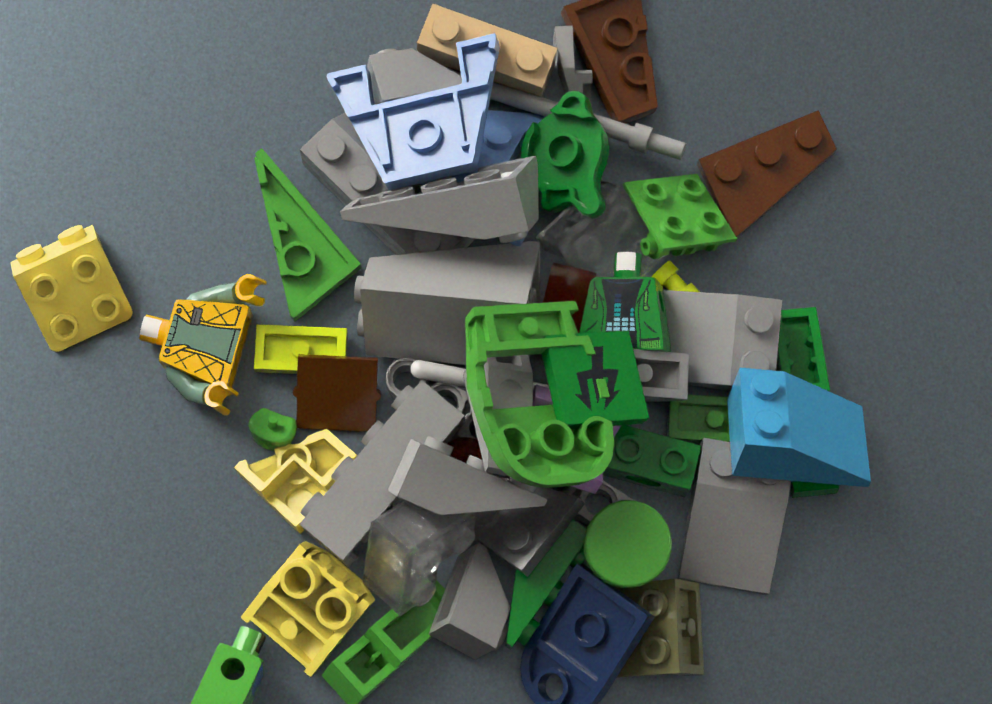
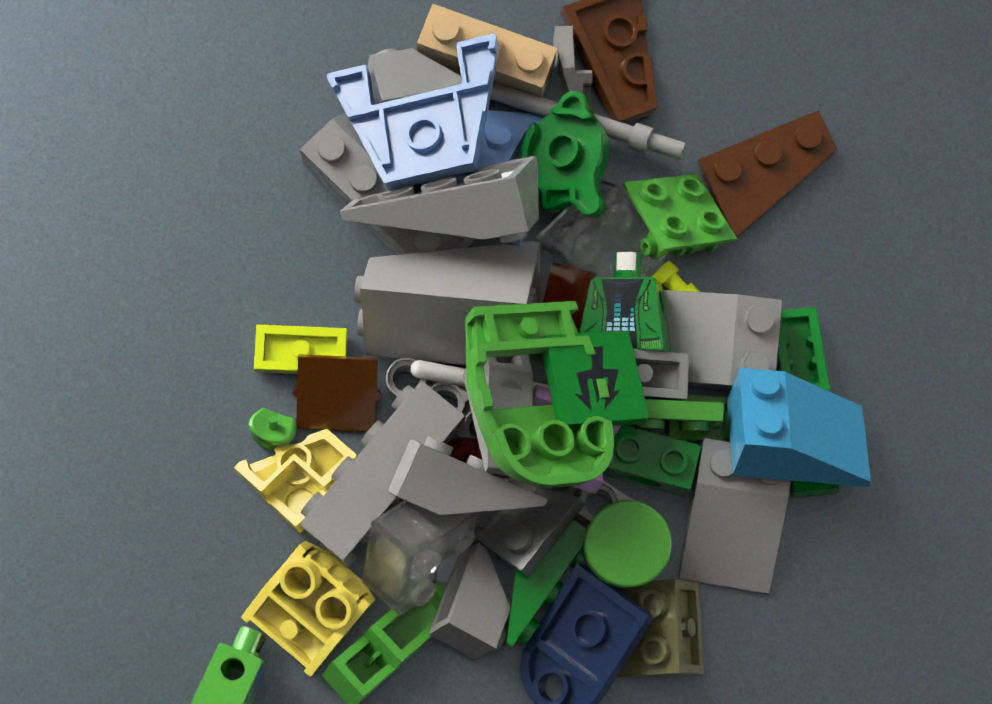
light yellow bracket [10,225,133,352] -> none
torso [139,274,267,416] -> none
bright green wing [254,148,362,322] -> none
none -> bright green plate [637,399,724,432]

